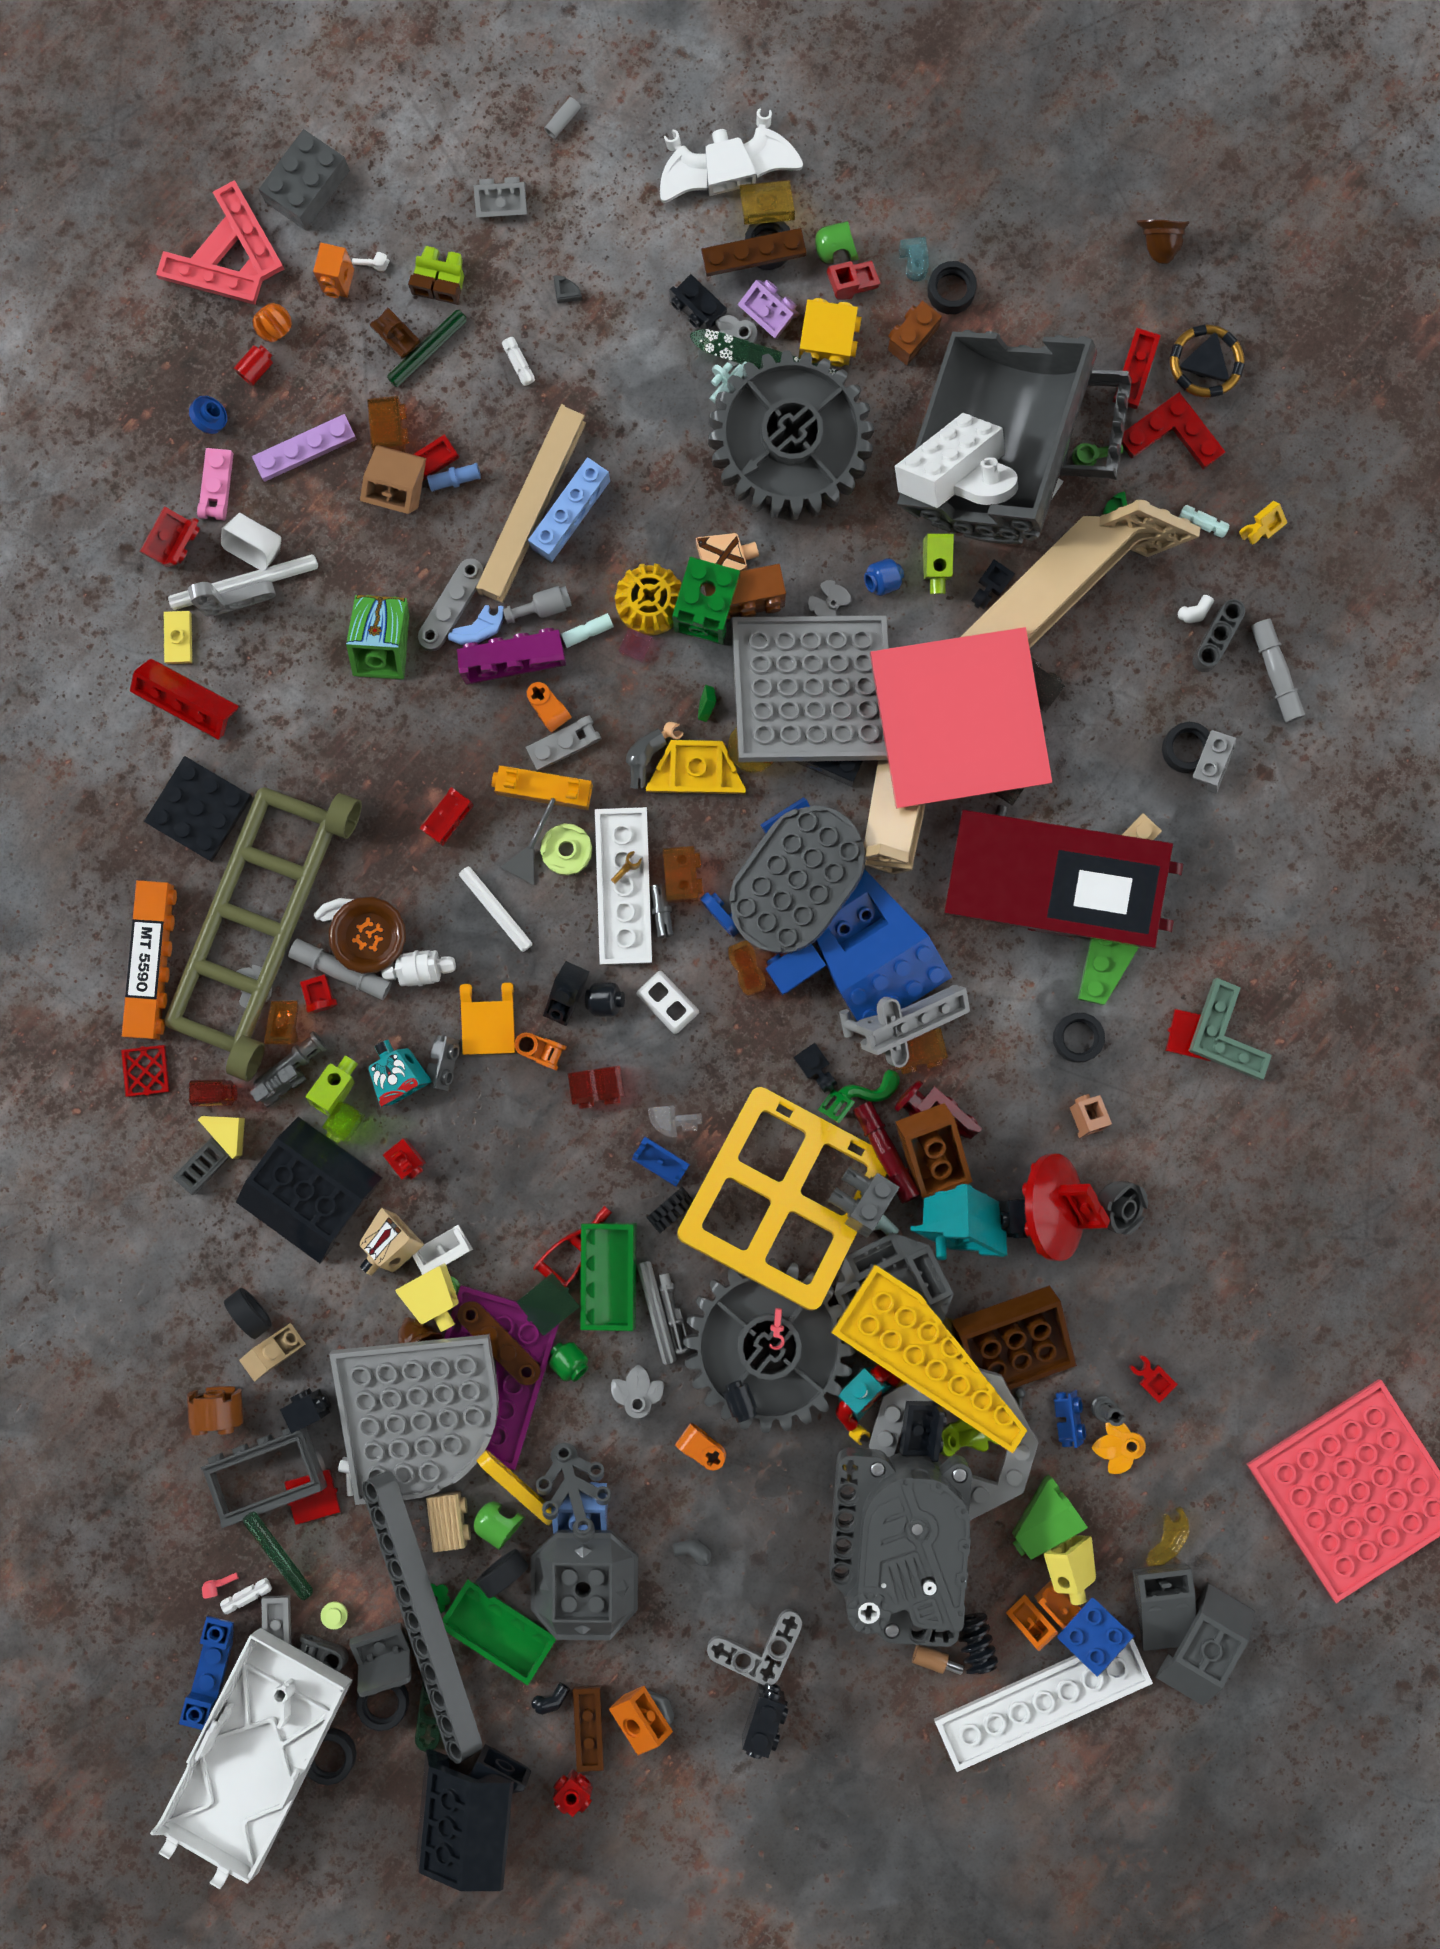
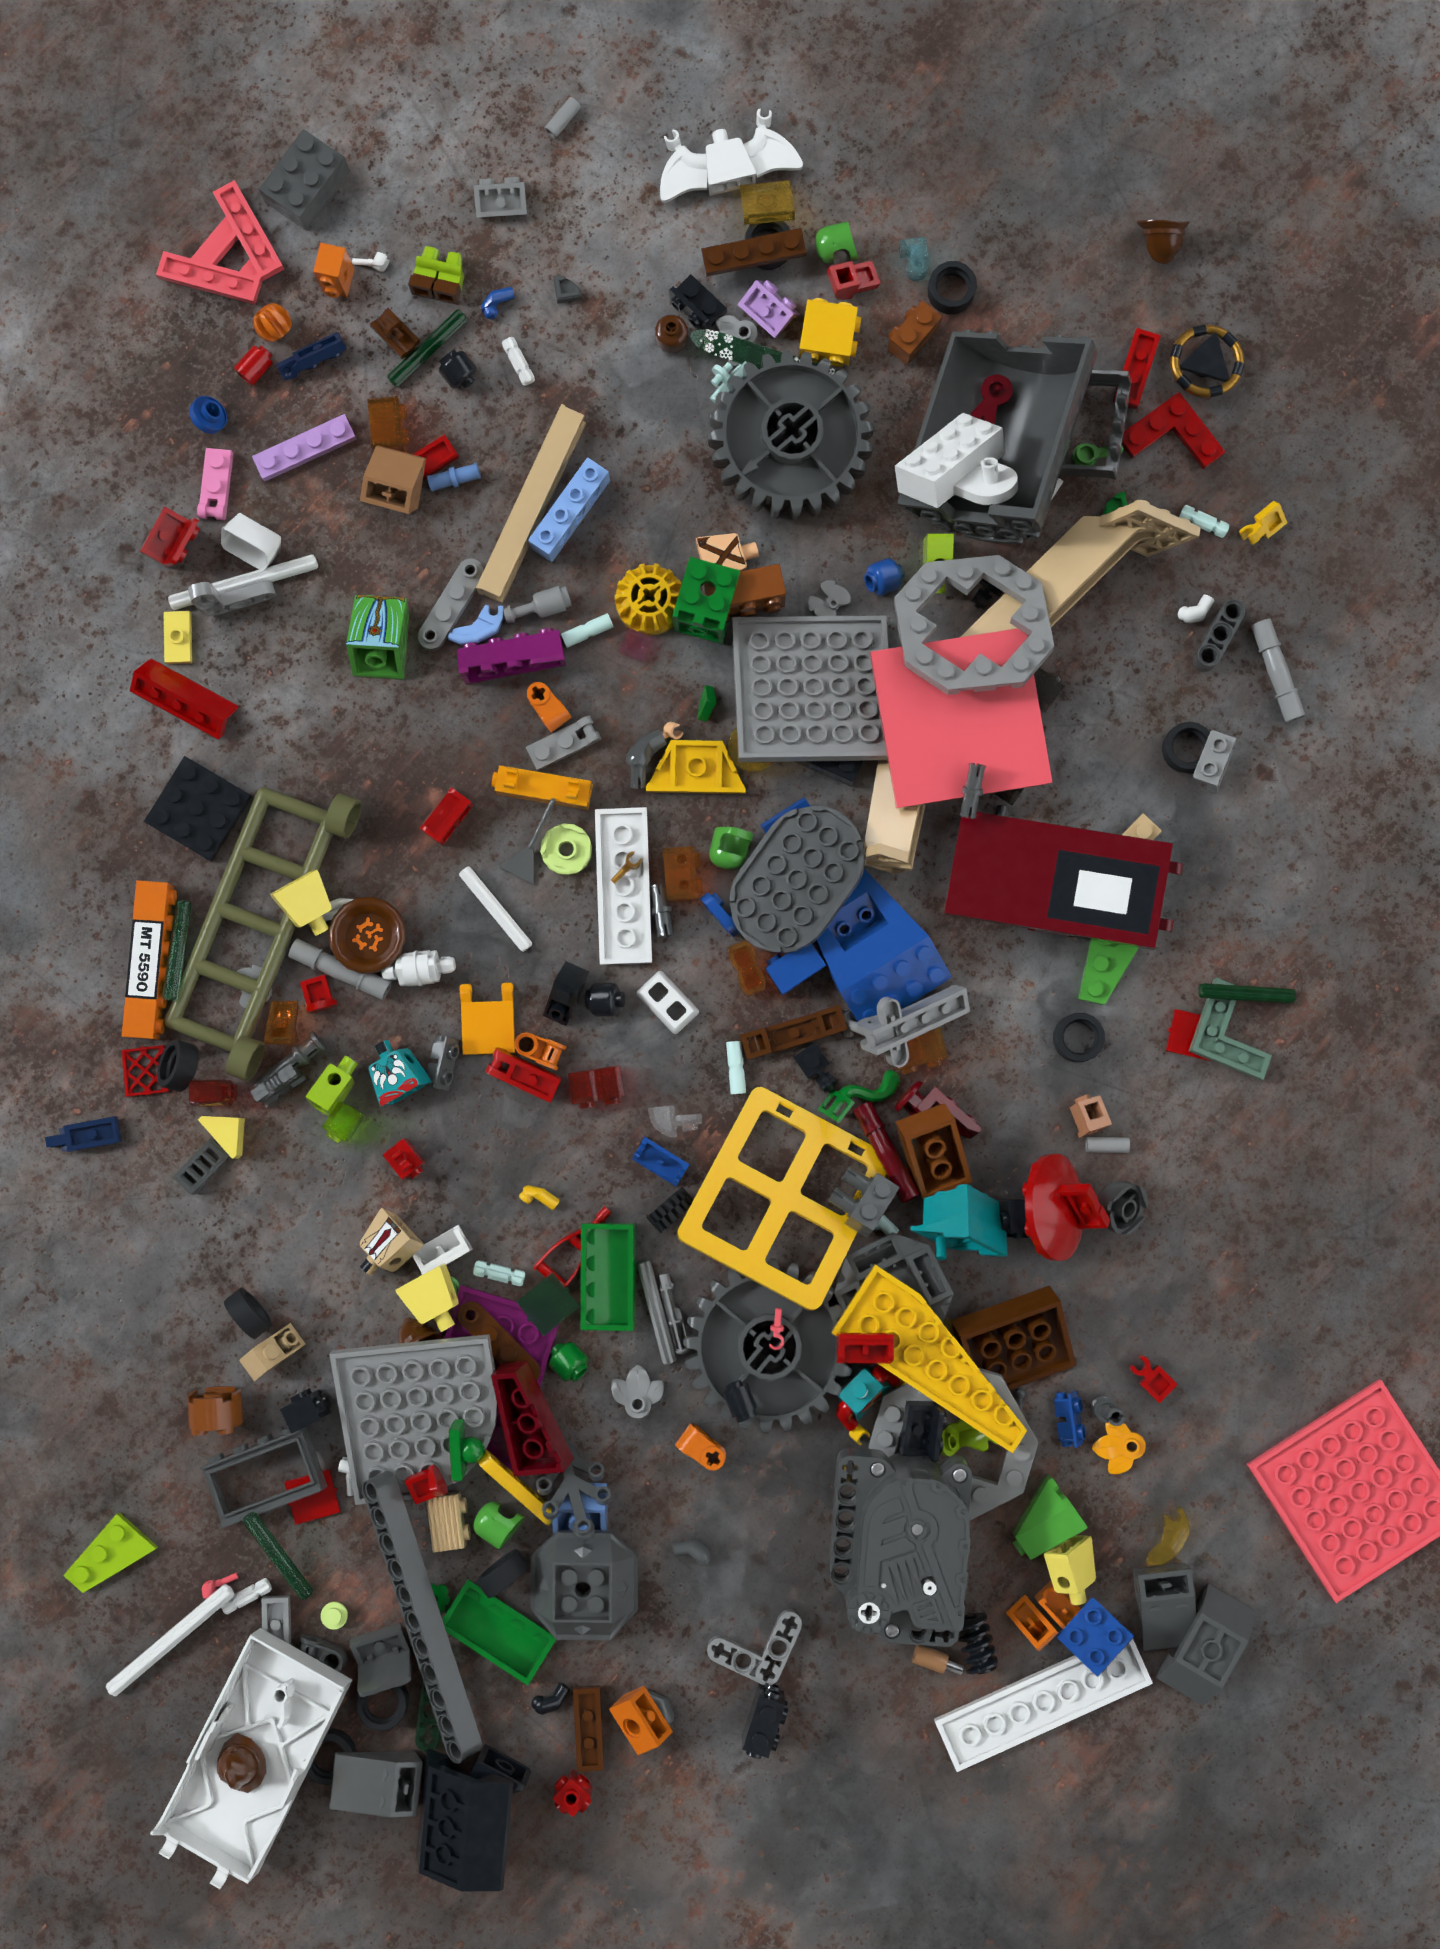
blue slope [179,1616,234,1730] -> none
black slope [236,1117,383,1264] -> none
none -> dark blue hinge [45,1116,122,1152]
none -> lime wing [63,1512,158,1593]
none -> white axle [106,1584,234,1696]
none -> black tyre [157,1039,199,1092]
none -> clear green axle [162,900,192,1001]
none -> reddish brown piece [217,1733,267,1793]
none -> light yellow torso [270,870,332,936]
none -> dark blue hinge [276,332,347,381]
none -> dark grey slope [329,1751,423,1818]
none -> red tile [404,1464,448,1505]
none -> black head [439,349,477,389]
none -> green tile [449,1419,484,1481]
none -> light aqua axle [473,1260,525,1286]
none -> blue arm [481,287,514,319]
none -> red plate [485,1047,562,1103]
none -> dark red wedge [491,1361,574,1477]
none -> yellow arm [519,1185,559,1210]
none -> reddish brown head [655,315,688,353]
none -> bright green helmet [709,827,753,870]
none -> light aqua piece [726,1041,746,1094]
none -> reddish brown slope [740,1005,848,1060]
none -> red hinge [837,1333,894,1364]
none -> light grey plate [894,555,1055,695]
none -> dark grey pin [959,763,986,819]
none -> dark red piece [970,374,1013,424]
none -> light grey axle [1085,1137,1130,1153]
none -> dark green axle [1198,983,1296,1003]

